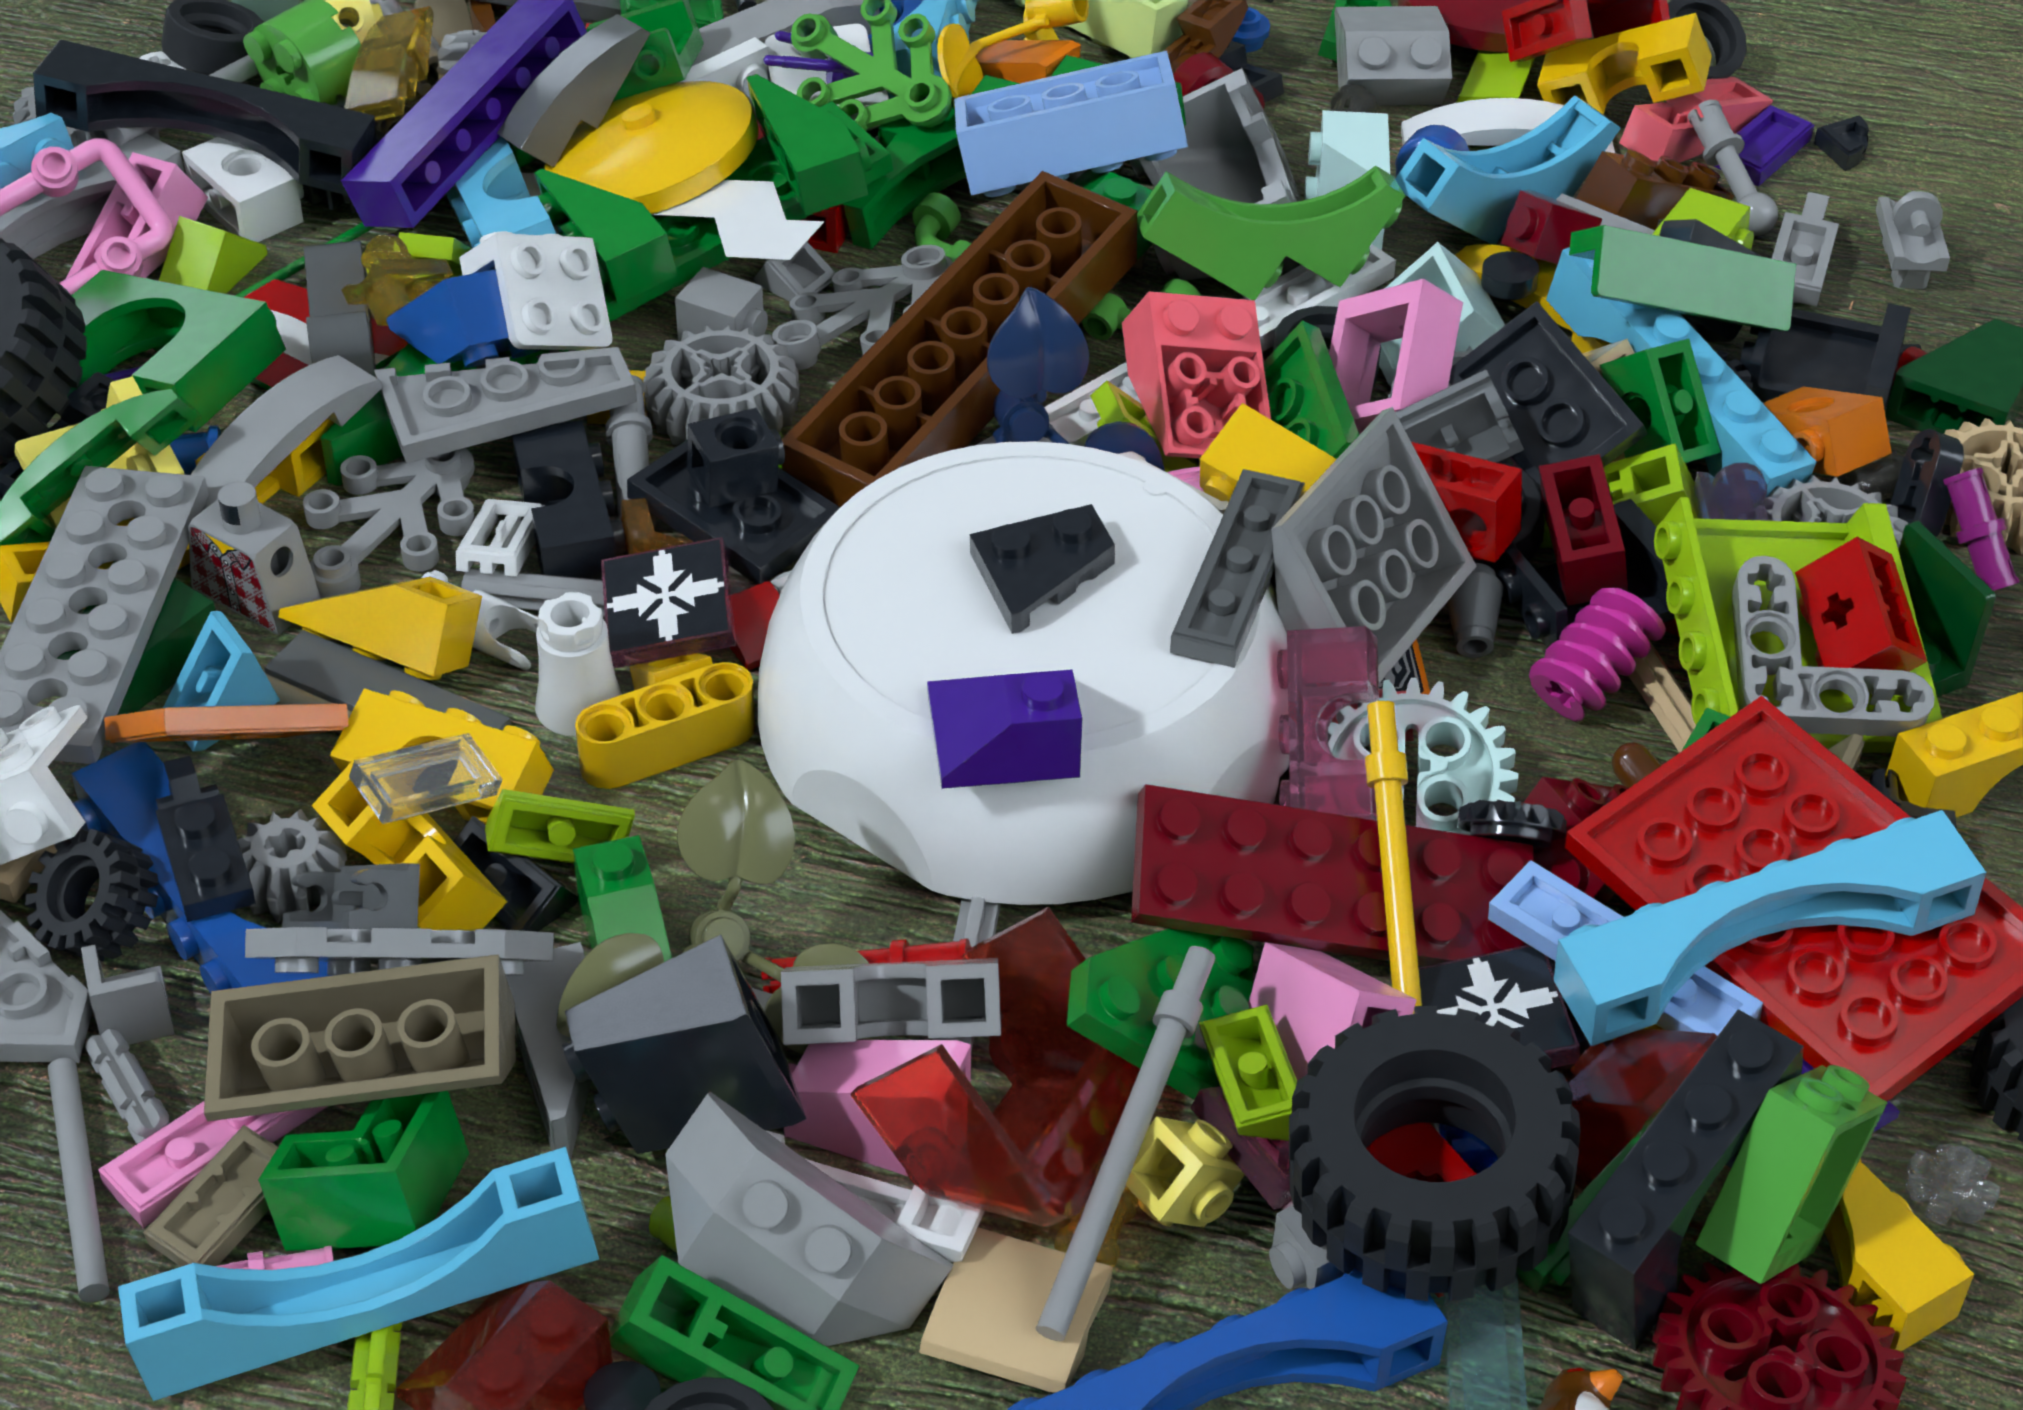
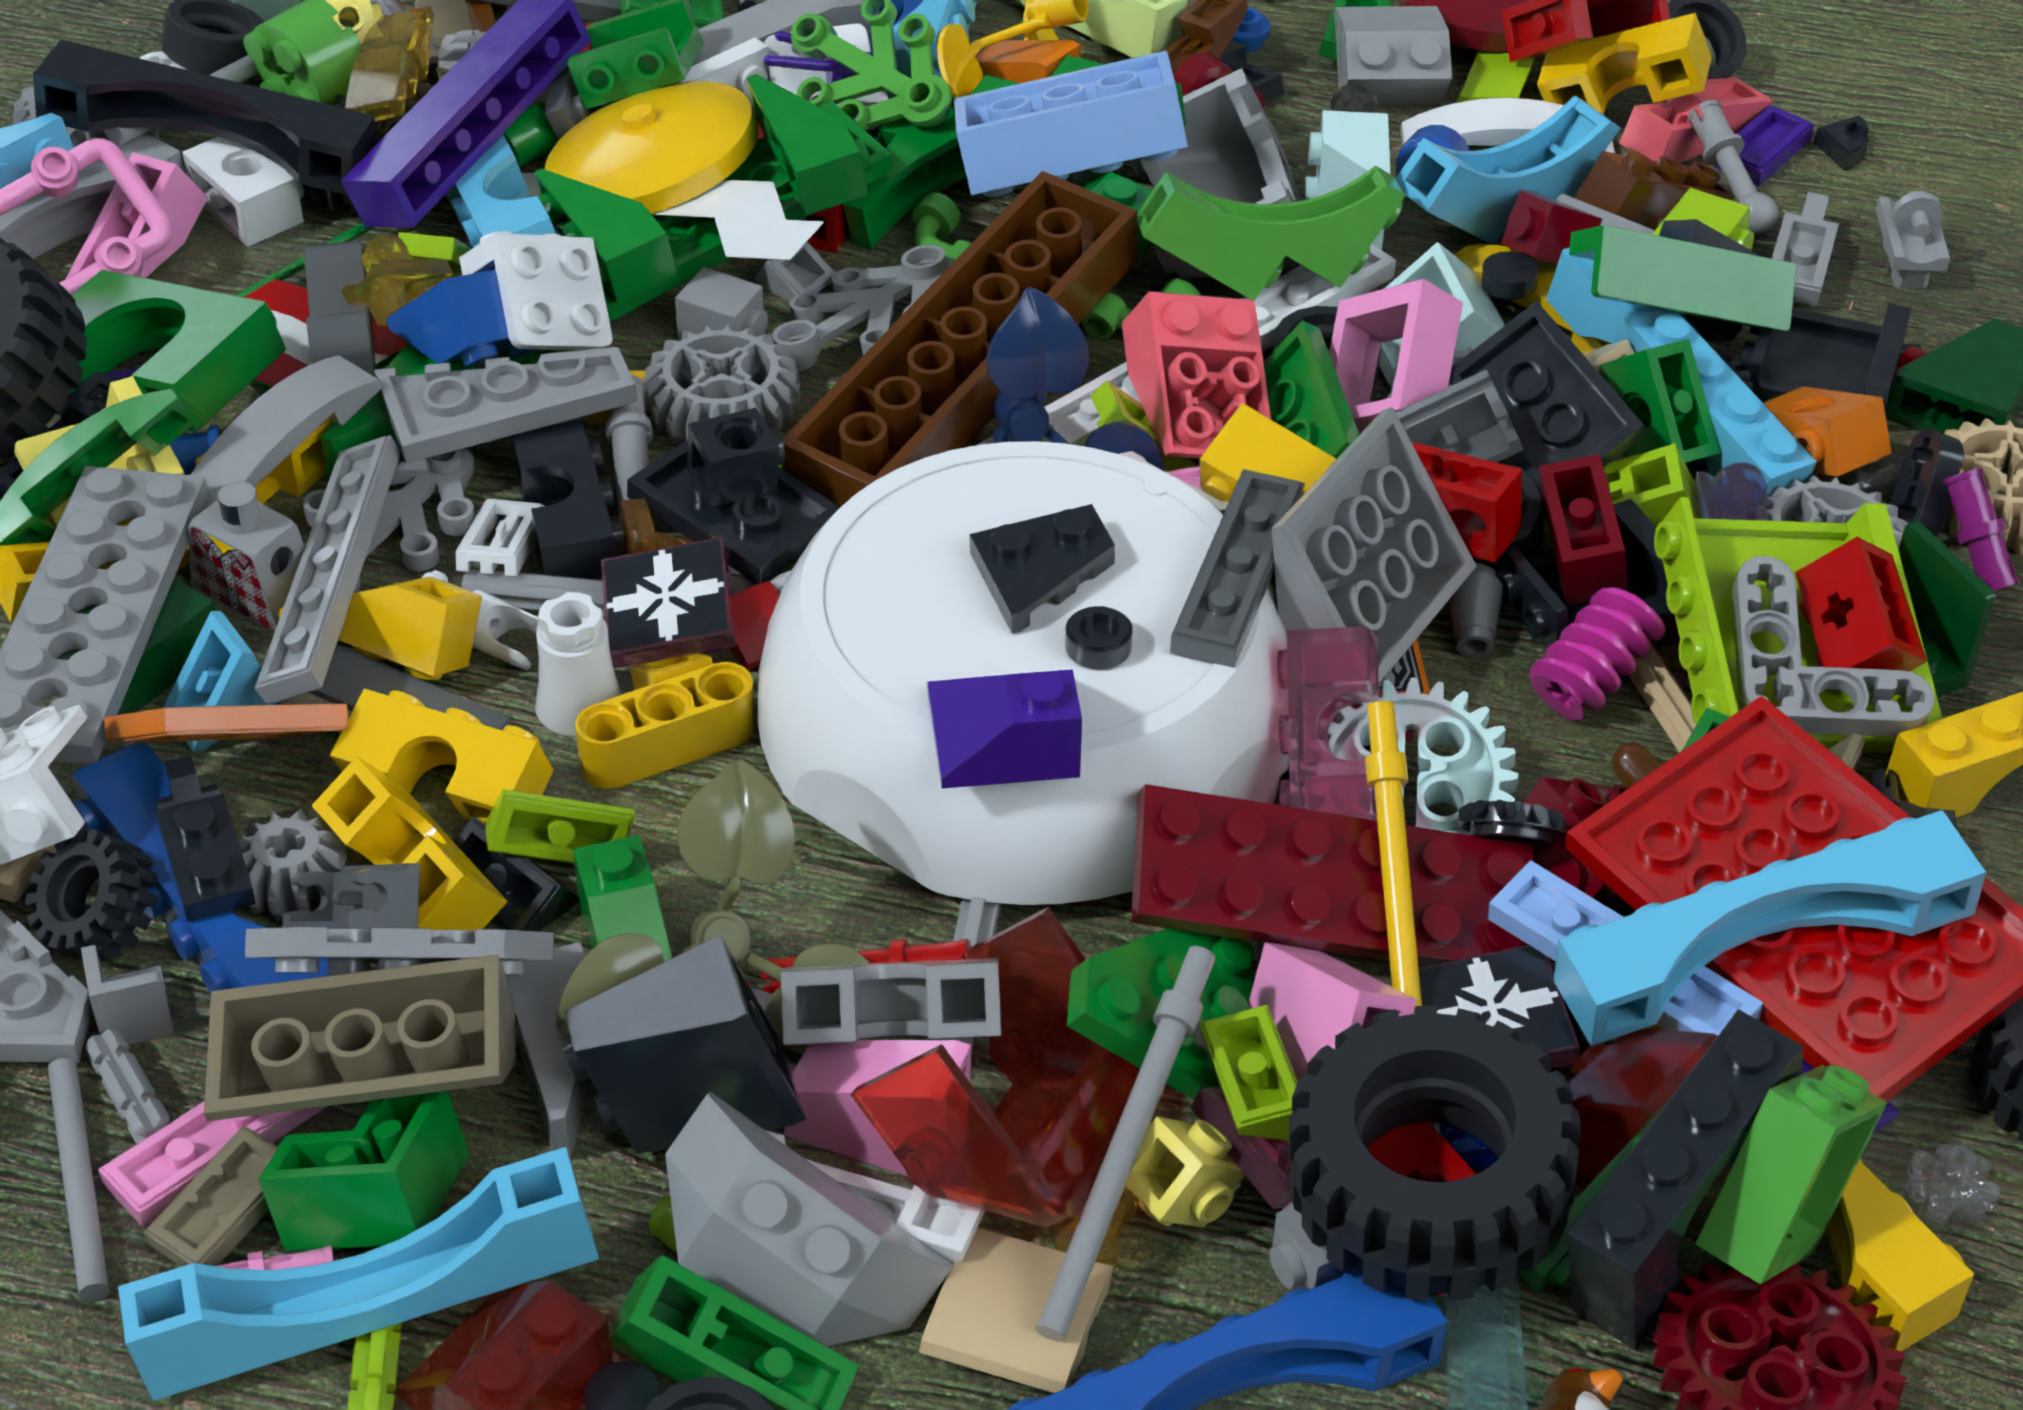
lime slope [159,216,268,294] -> none
clear tile [349,733,503,824] -> none
dark grey slope [497,14,650,167] -> none
none -> light grey tile [255,435,401,705]
none -> black tile [1065,606,1133,669]

